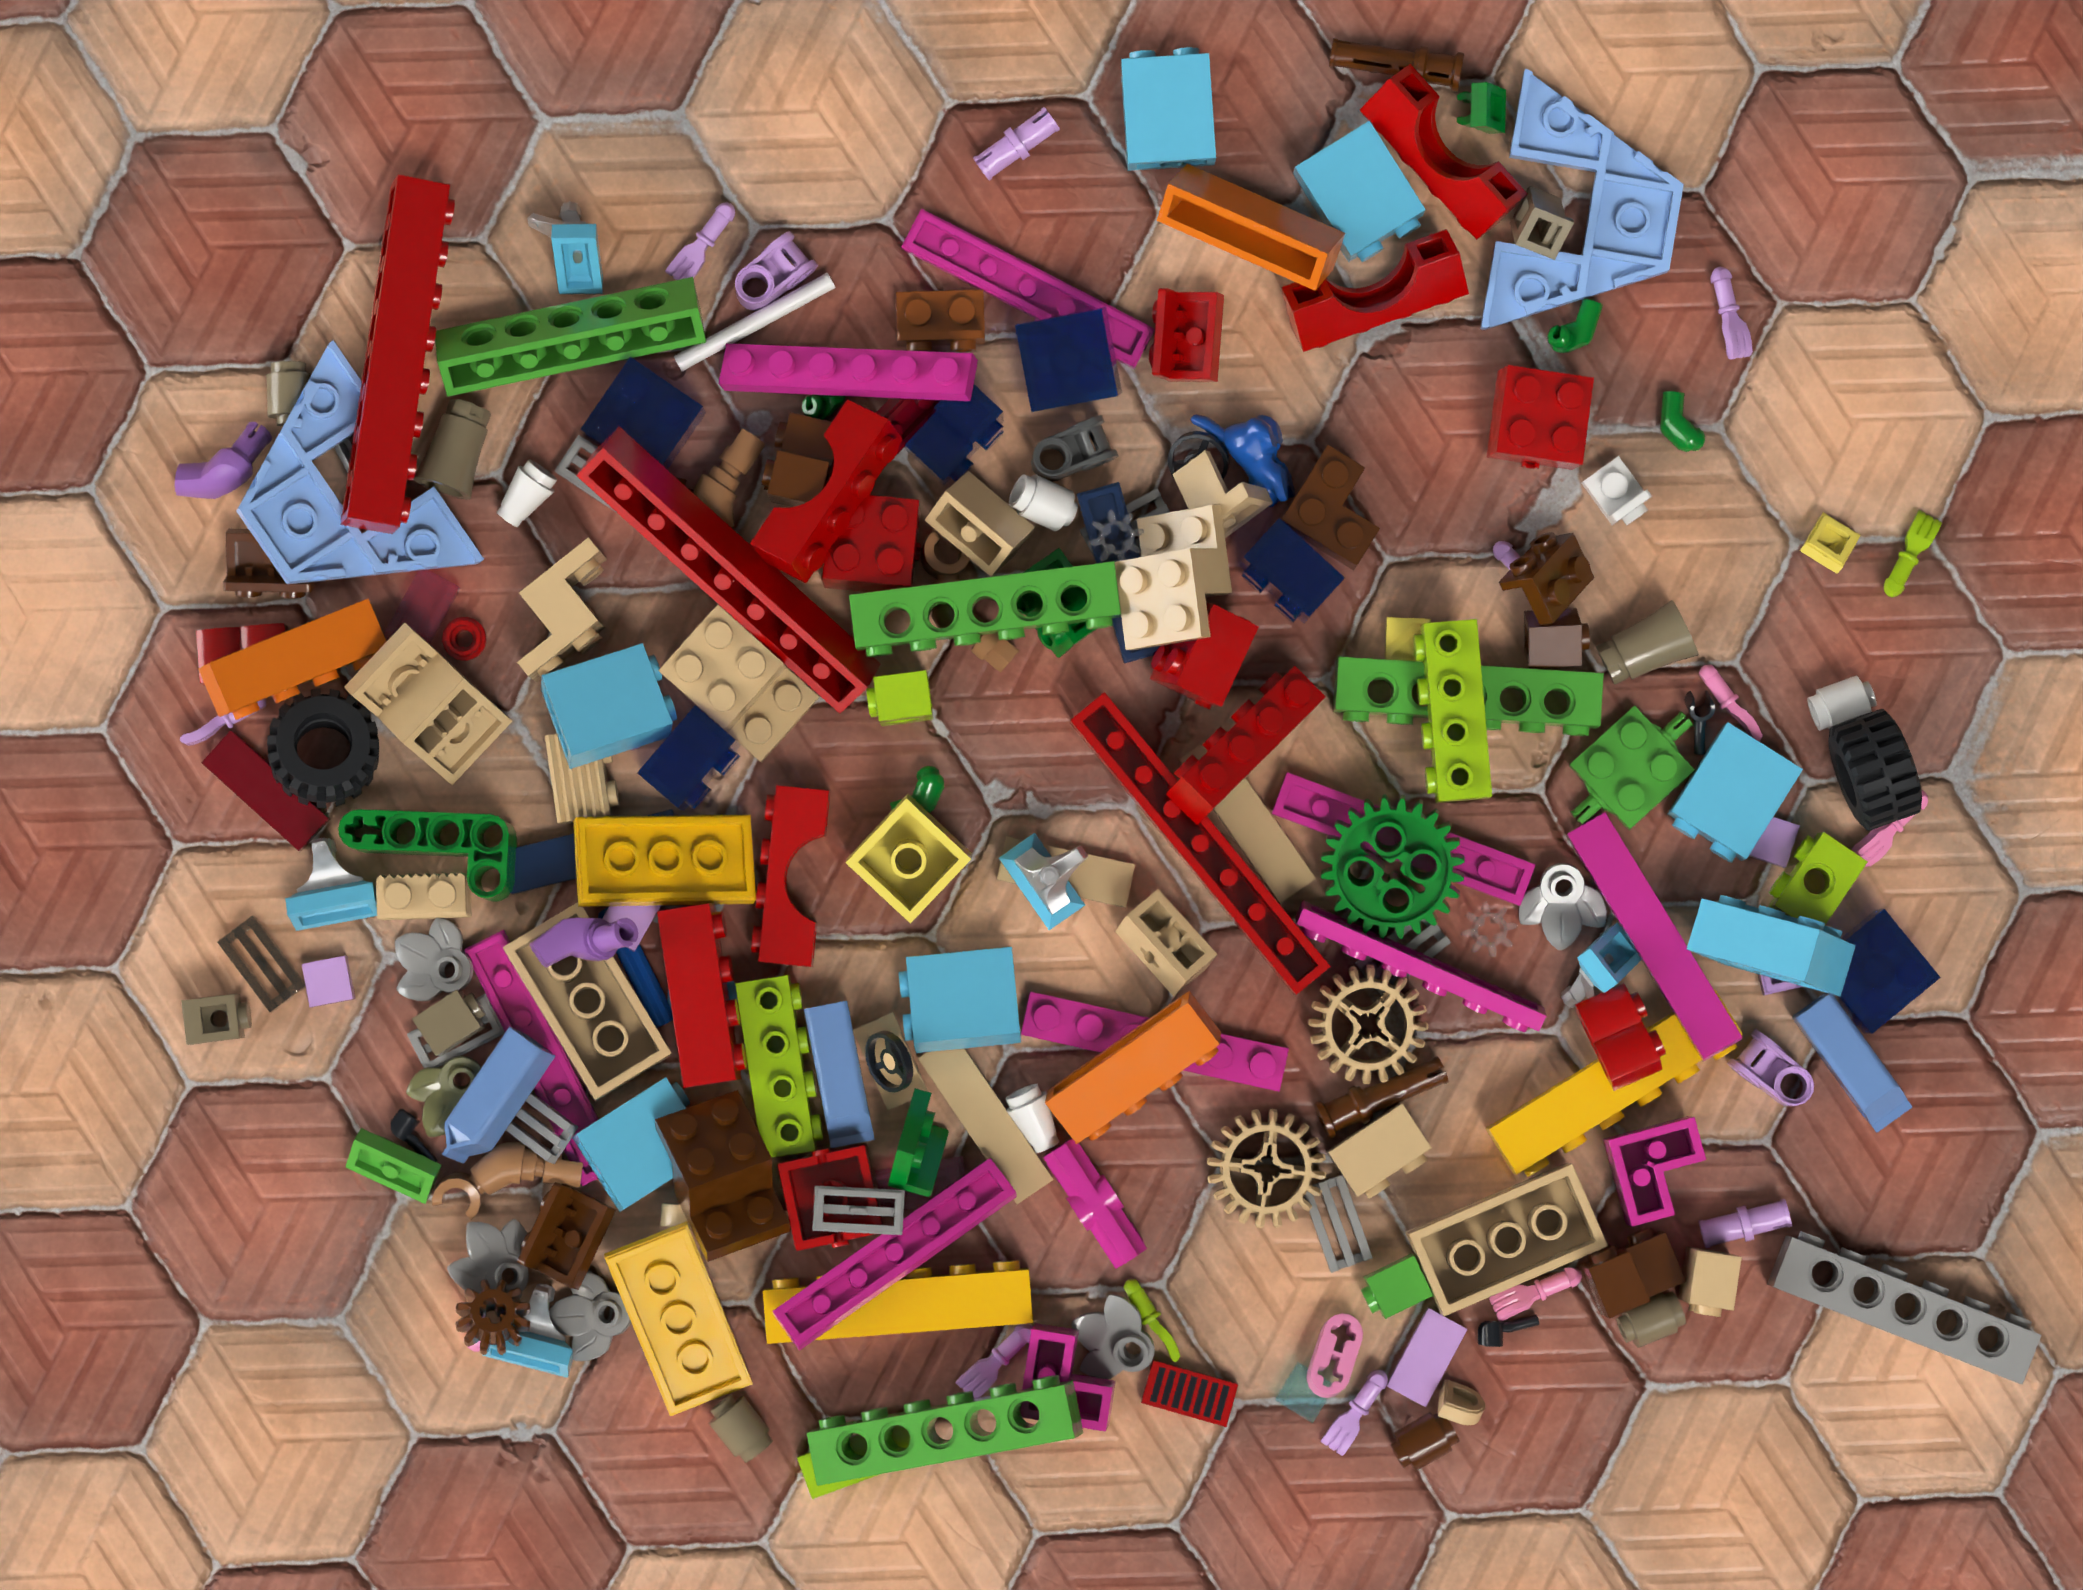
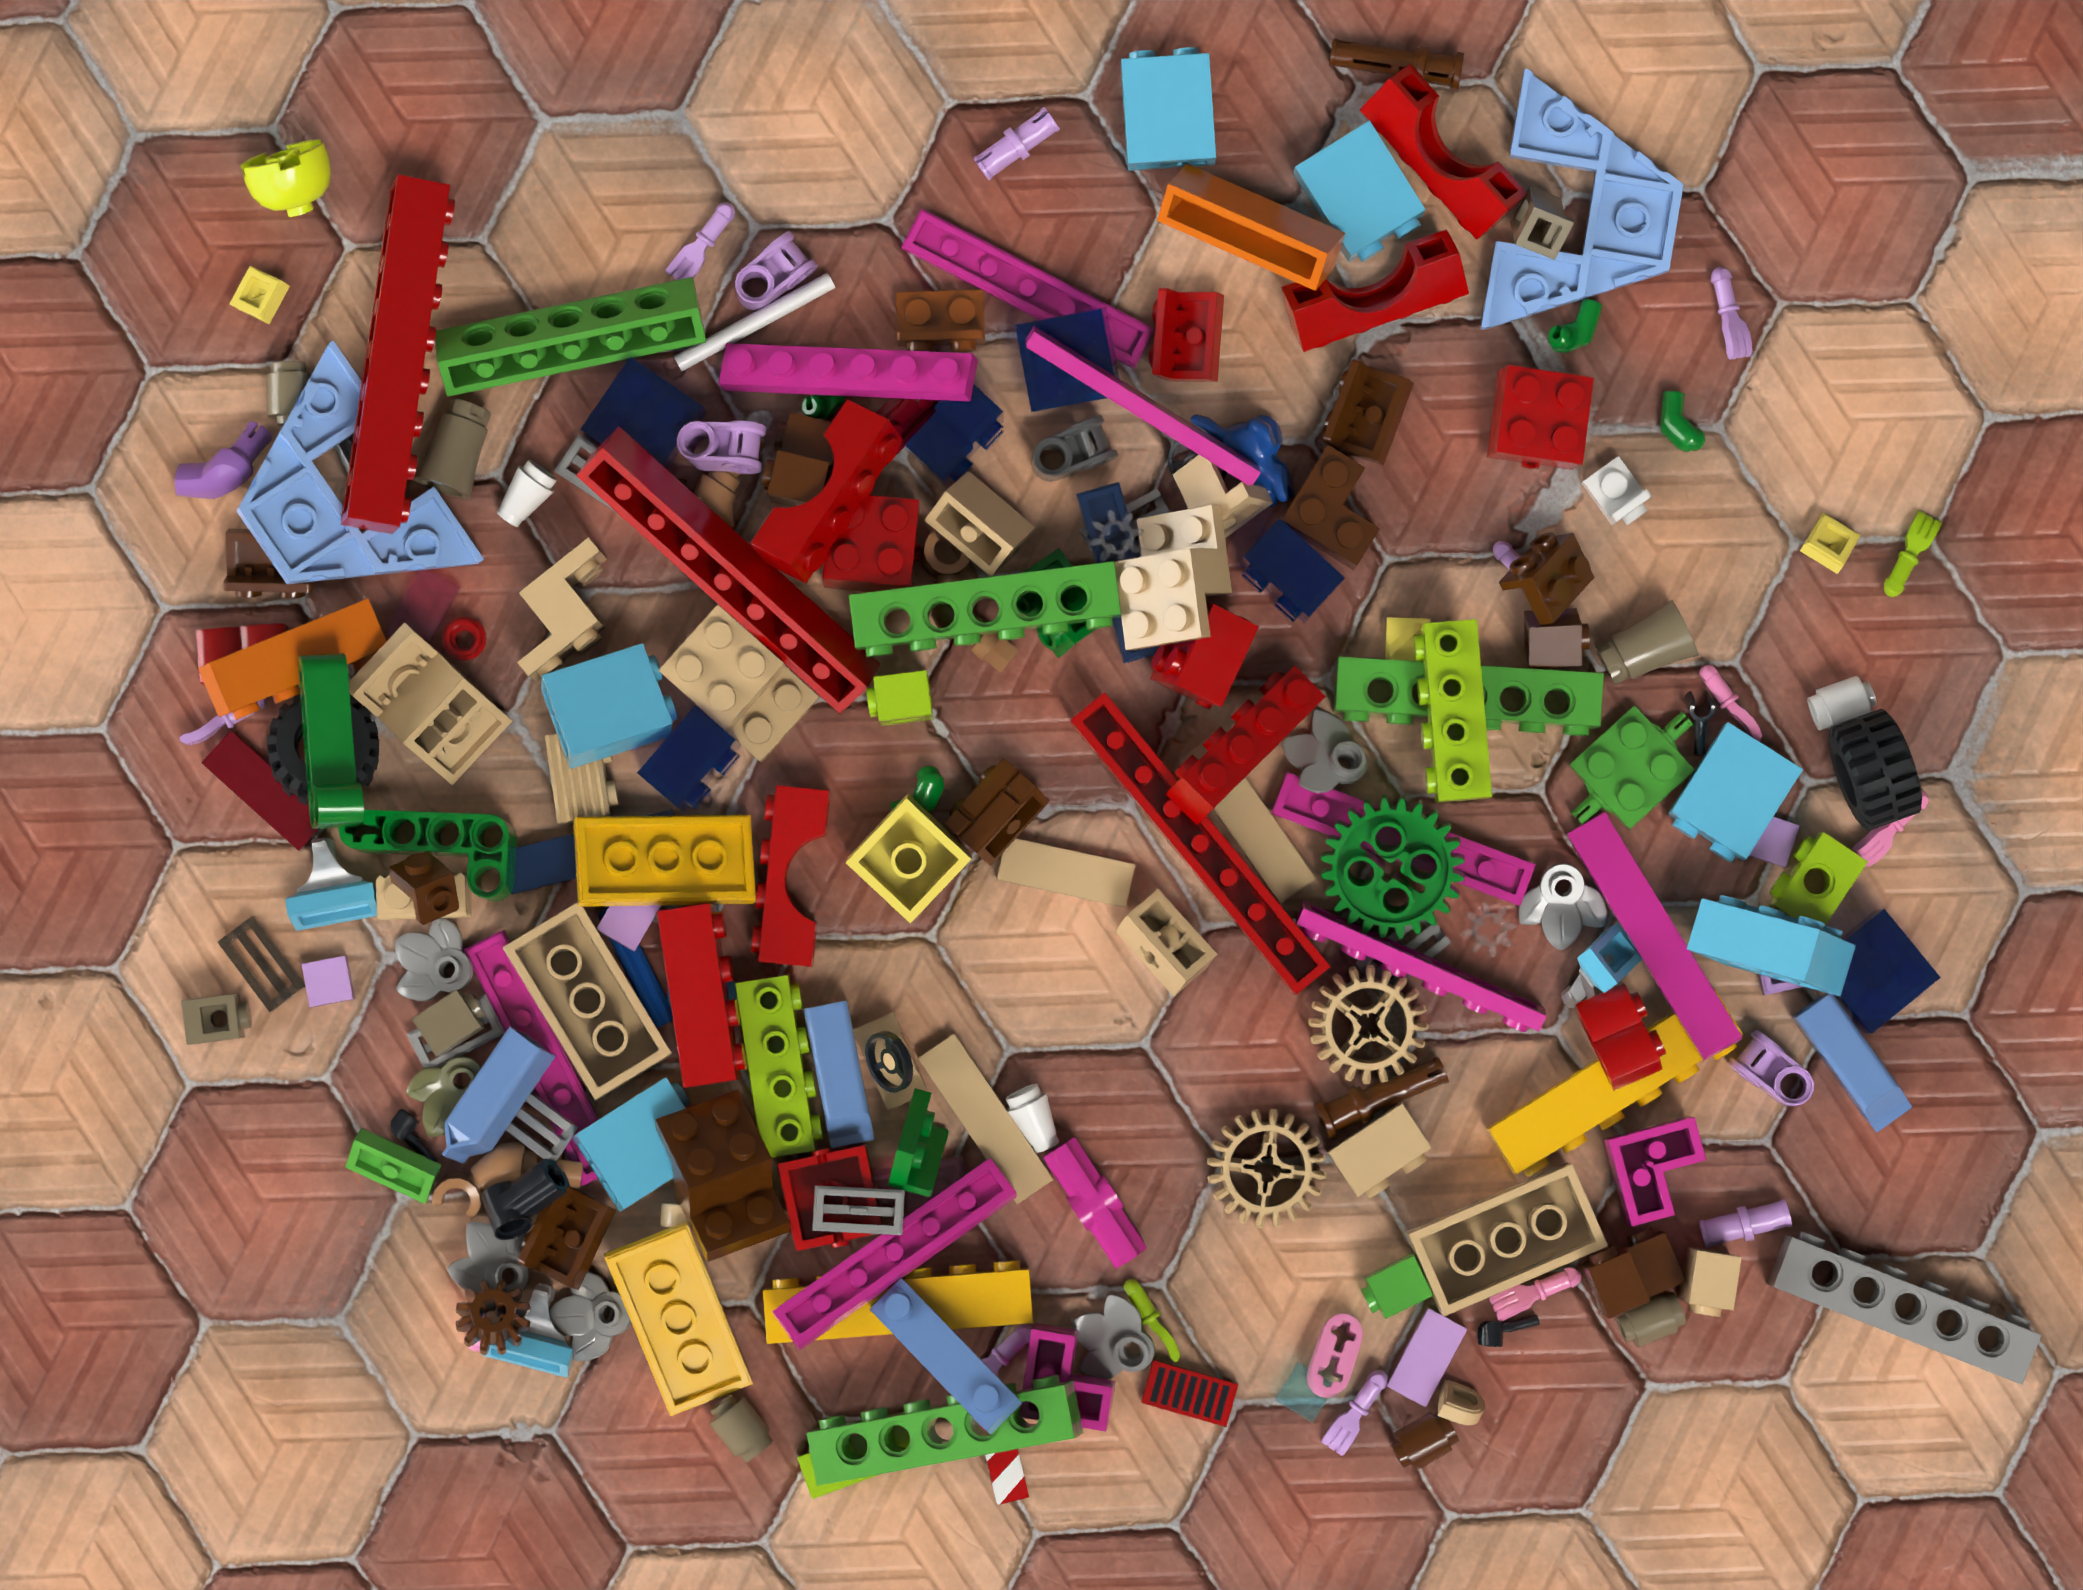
medium azure piece [527,201,603,294] -> none
medium lavender arm [530,918,639,968] -> none
medium azure brick [899,947,1021,1053] -> none
piece [999,833,1088,930] -> none
white brick [1009,474,1078,531] -> none
dark pink plate [1021,992,1289,1092] -> none
orange brick [1045,990,1221,1144] -> none
light grey tile [1304,1175,1373,1273] -> none
green tile [1457,82,1506,134] -> none
none -> light yellow tile [230,266,290,324]
none -> neon yellow cylinder [241,139,331,217]
none -> green beam [298,653,364,829]
none -> reddish brown bracket [389,851,459,925]
none -> black piece [481,1158,570,1240]
none -> lavender piece [677,420,766,474]
none -> medium blue plate [870,1278,1023,1435]
none -> reddish brown brick [944,758,1050,866]
none -> sticker [979,1424,1029,1505]
none -> dark pink tile [1026,326,1261,486]
none -> light grey plate [1282,710,1367,793]
none -> reddish brown bracket [1323,359,1414,465]

